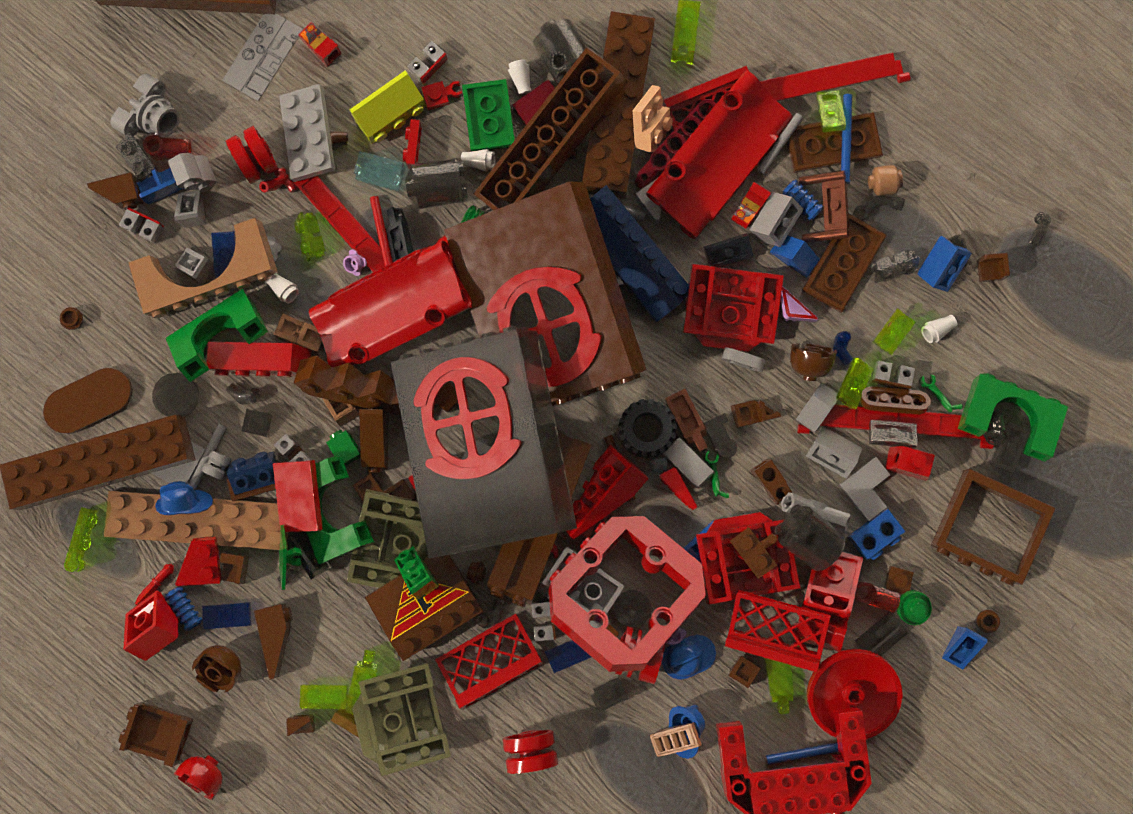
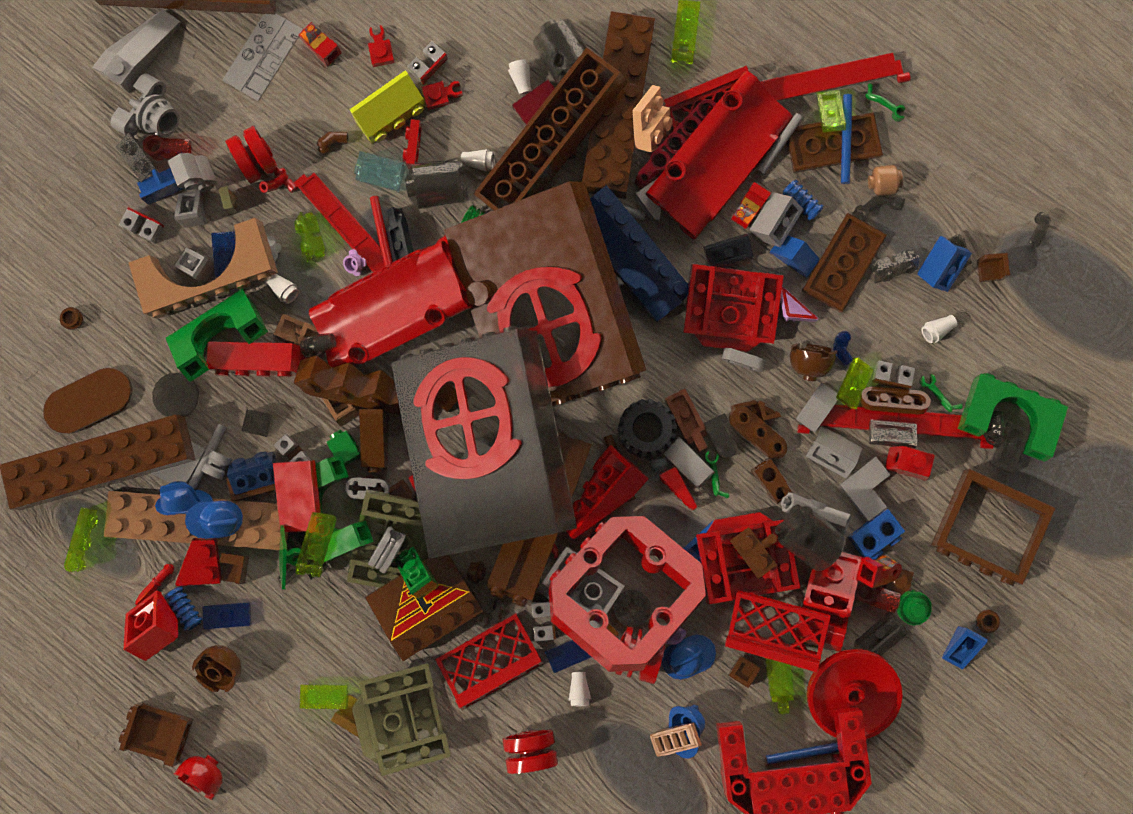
reddish brown slope [87,172,144,210] -> none
clear smoke arm [226,383,260,405] -> none
reddish brown slope [254,603,293,680] -> none
light grey plate [279,84,335,182] -> none
reddish brown slope [286,714,315,736] -> none
clear neon green hinge [345,649,378,714] -> none
green plate [462,79,515,152] -> none
clear smoke brick [591,675,629,711] -> none
copper plate [799,171,849,243] -> none
clear neon green hips [872,308,916,355] -> none
none -> light grey wedge [92,9,181,93]
none -> blue piece [185,501,243,539]
none -> olive tile [219,186,238,215]
none -> clear neon green plate [295,512,337,578]
none -> clear smoke cone [300,333,336,358]
none -> light grey beam [345,478,390,499]
none -> red plate [368,25,395,67]
none -> light grey head [368,527,406,573]
none -> reddish brown tile [466,282,491,306]
none -> white cone [568,672,591,707]
none -> reddish brown plate [729,406,788,459]
none -> red leg [856,555,902,588]
none -> green piece [865,83,906,122]

